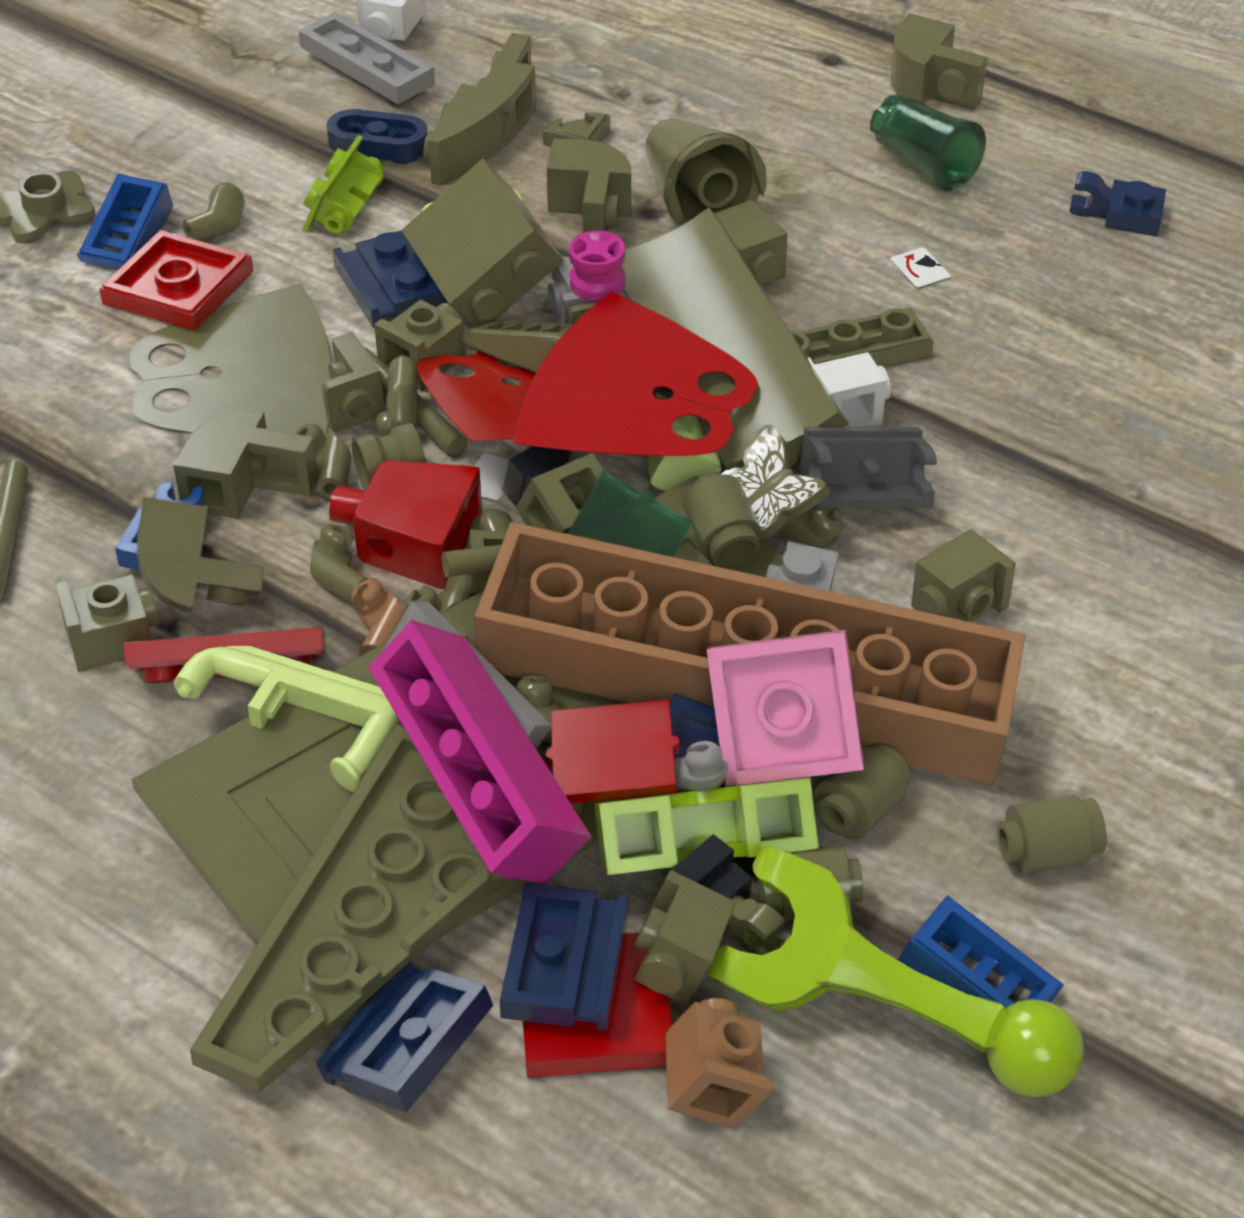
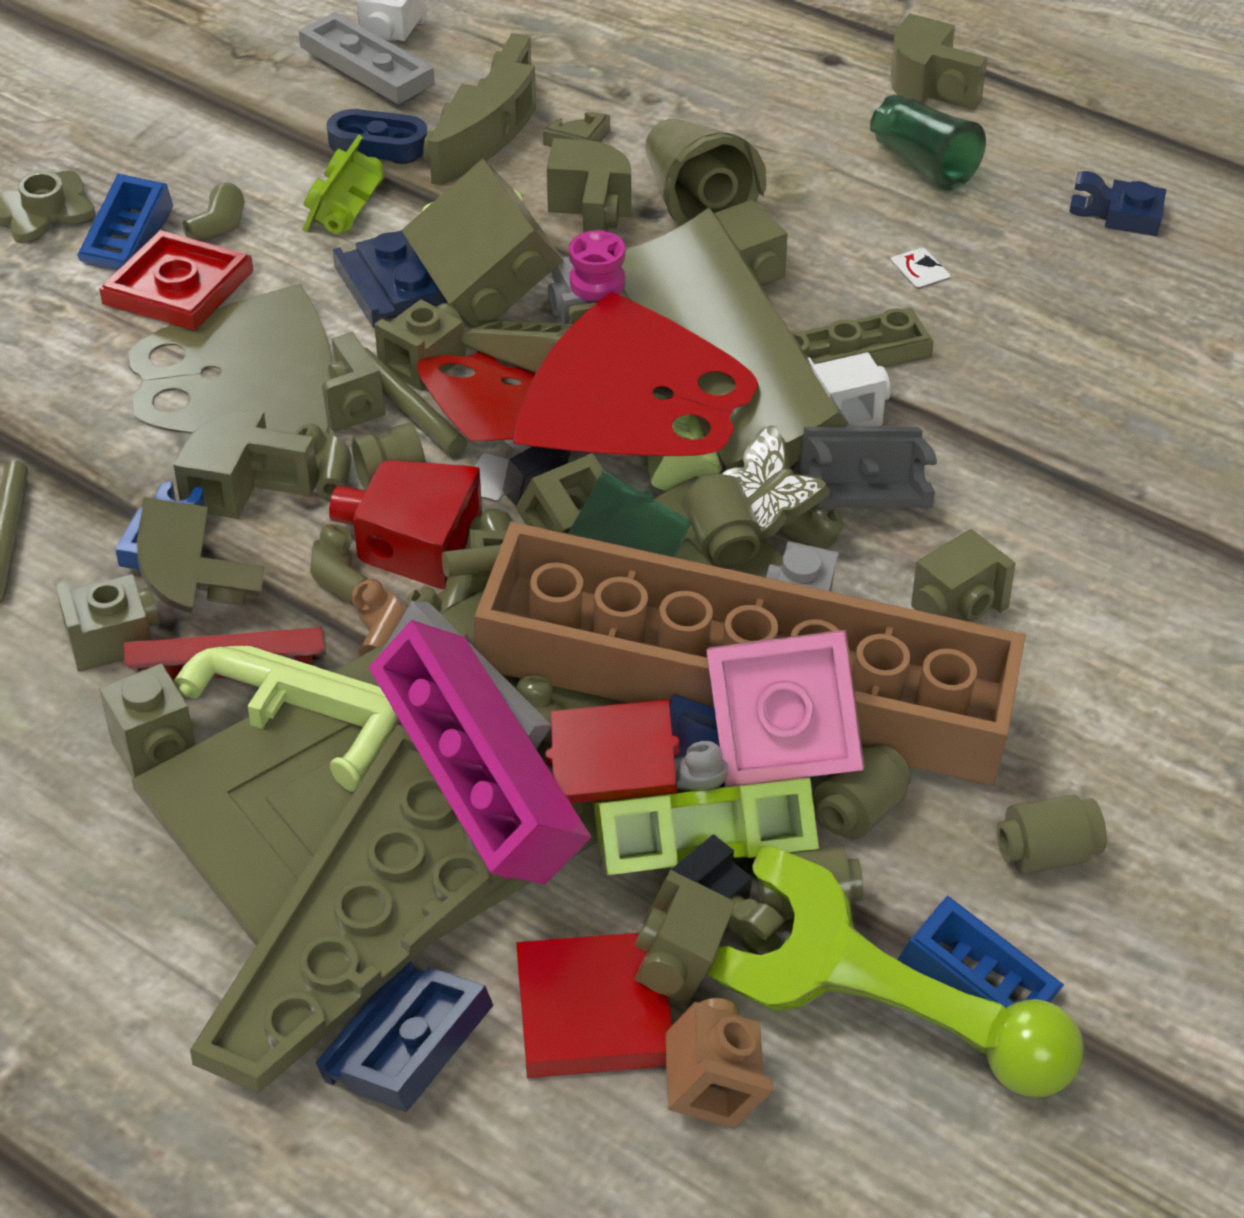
olive arm [376,356,418,436] -> none
dark blue plate [499,883,629,1031] -> none
none -> olive brick [99,663,195,778]

